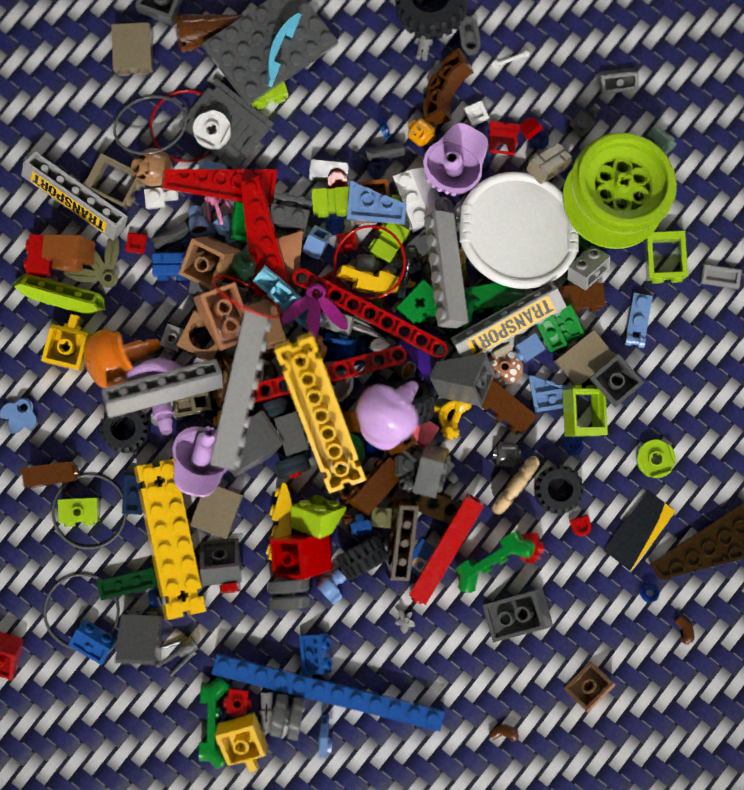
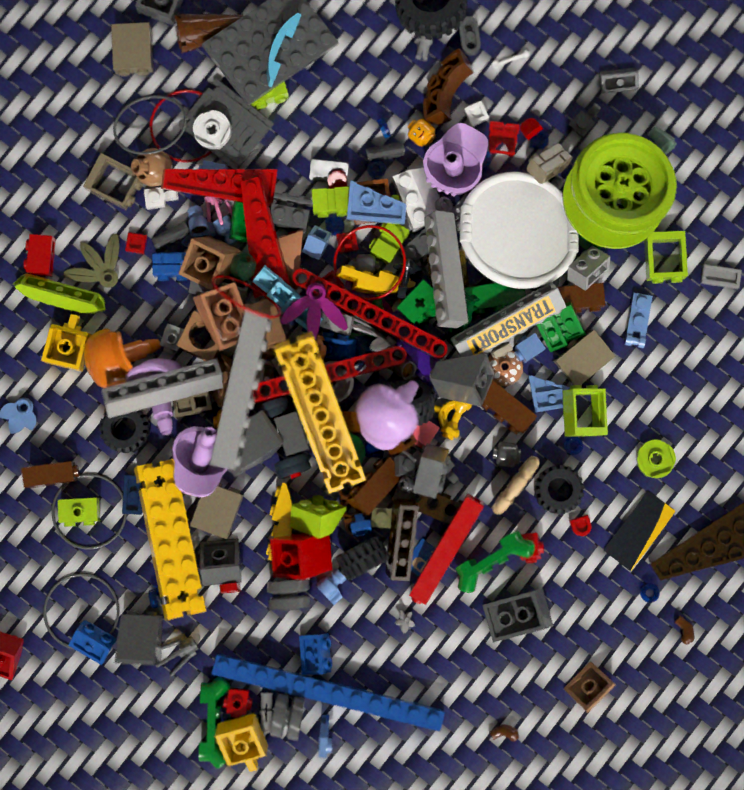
light grey brick [21,151,128,241] -> none
dark orange piece [42,234,95,272] -> none
dark green plate [97,567,158,601] -> none
dark grey slope [590,354,644,408] -> none

